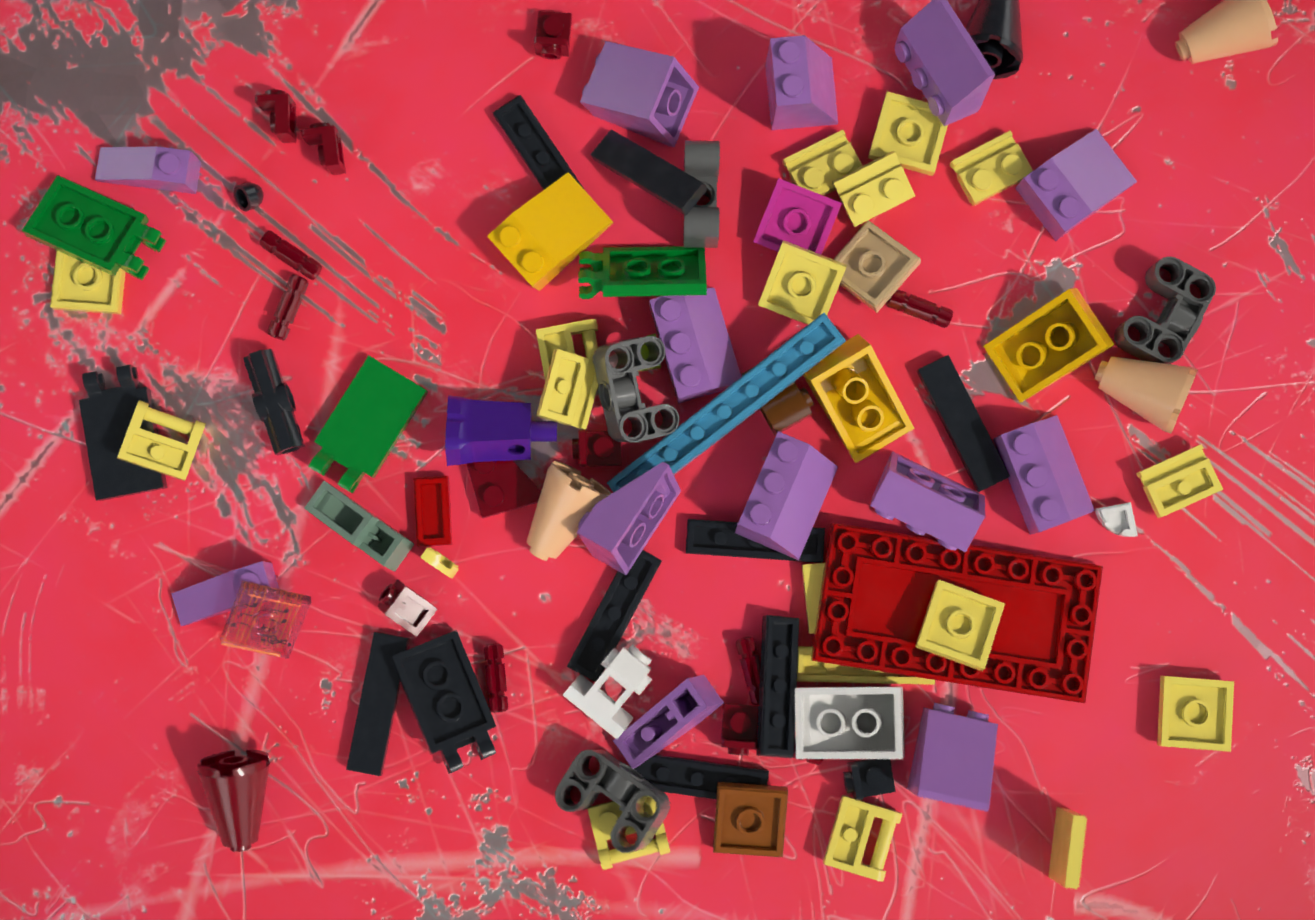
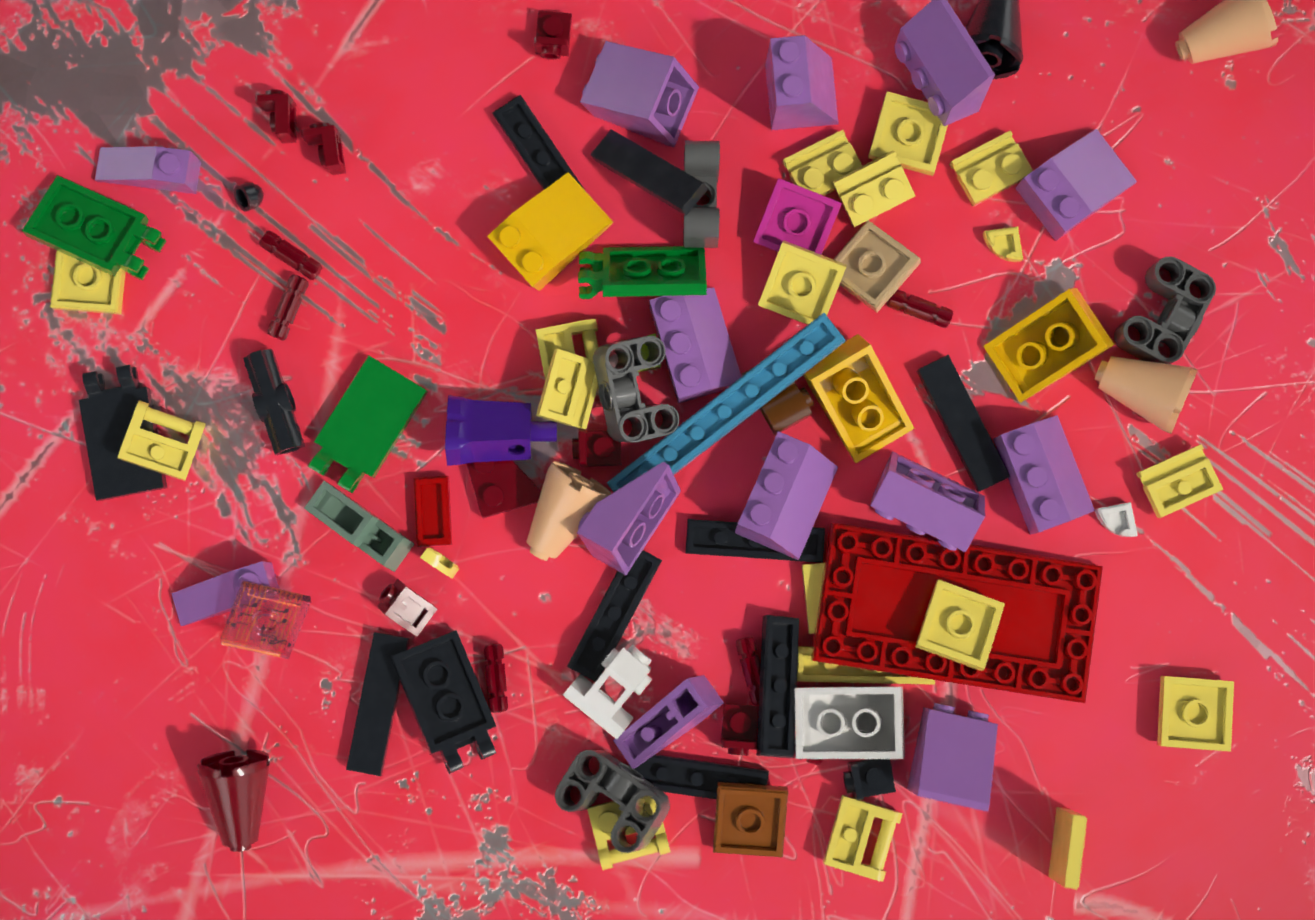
none -> light yellow tile [983,226,1023,262]

